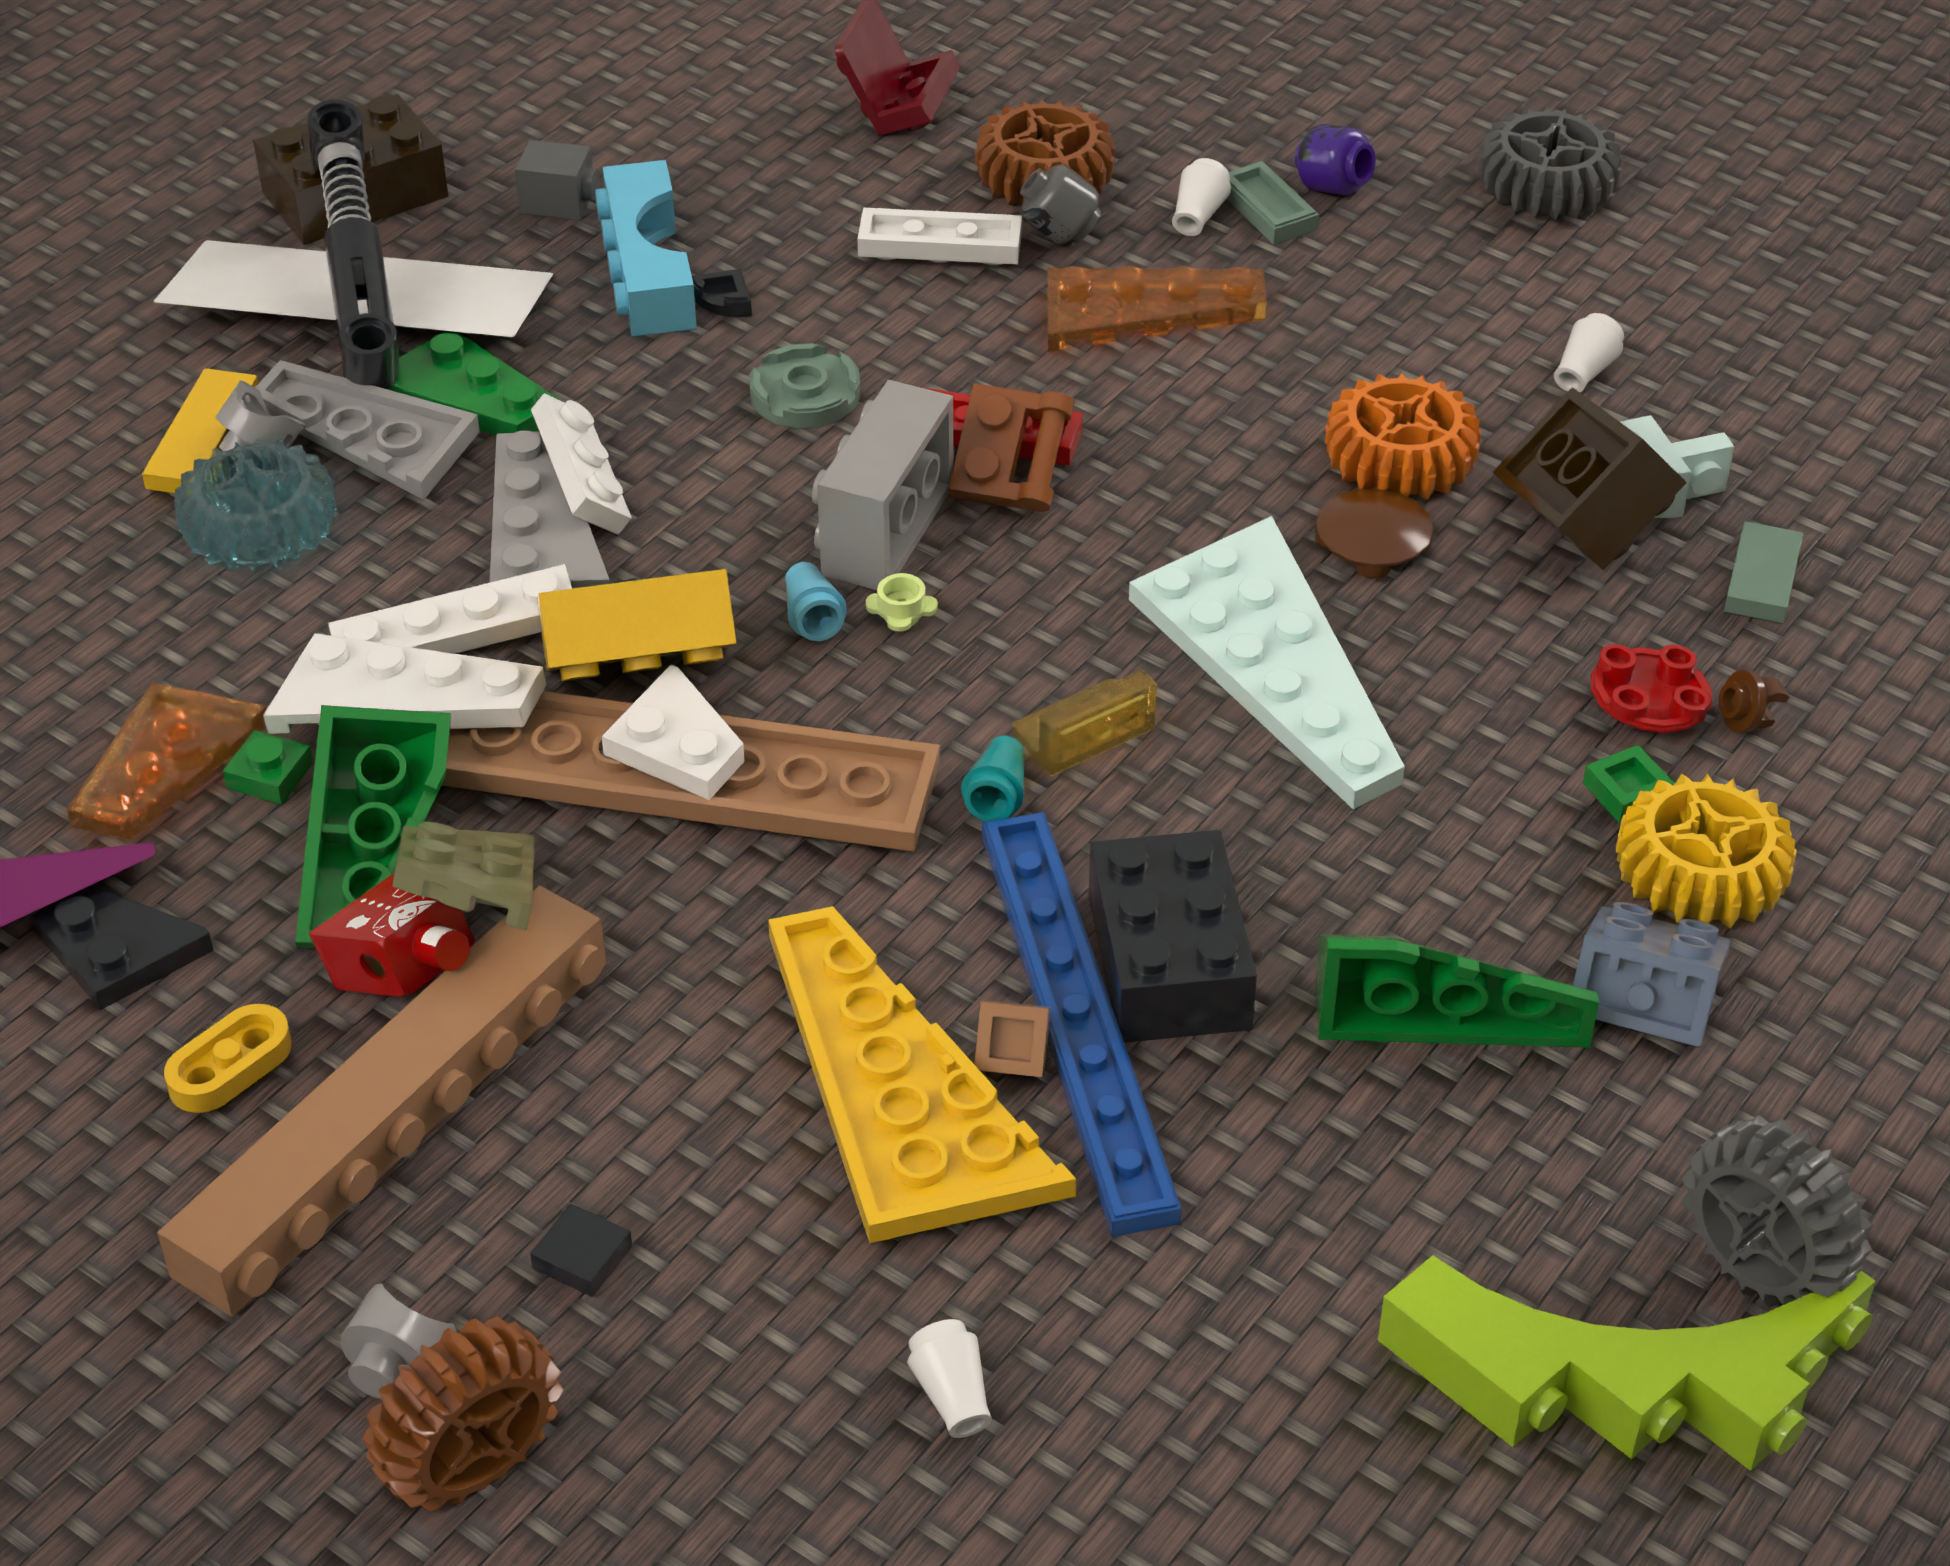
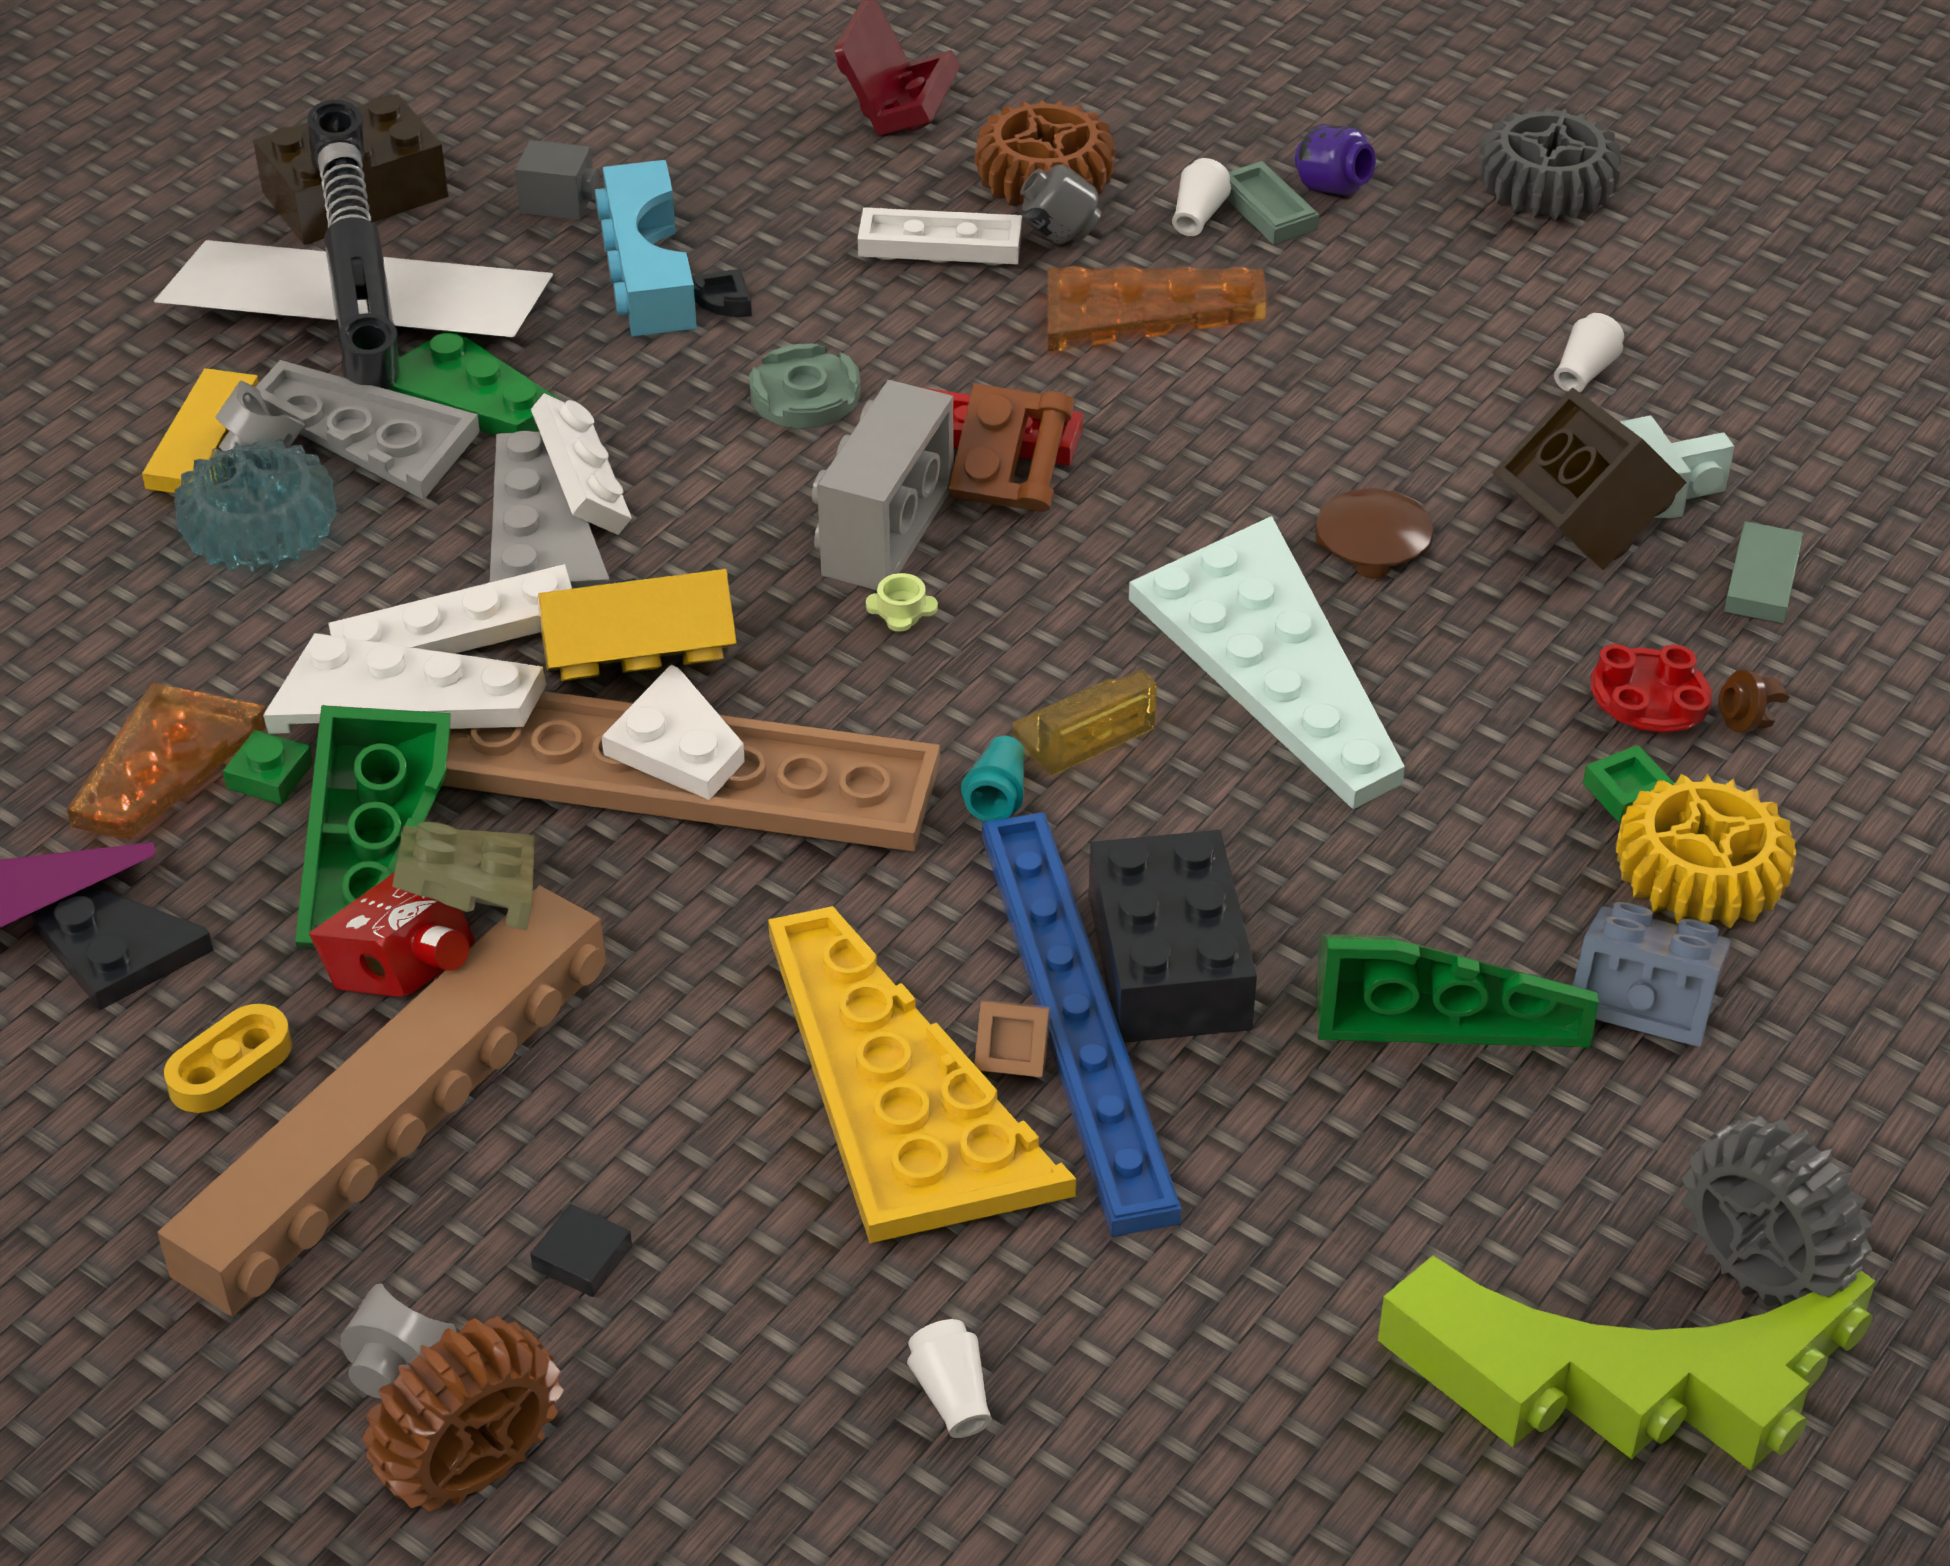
medium azure cone [785,562,847,641] -> none
orange gear [1325,372,1481,500] -> none

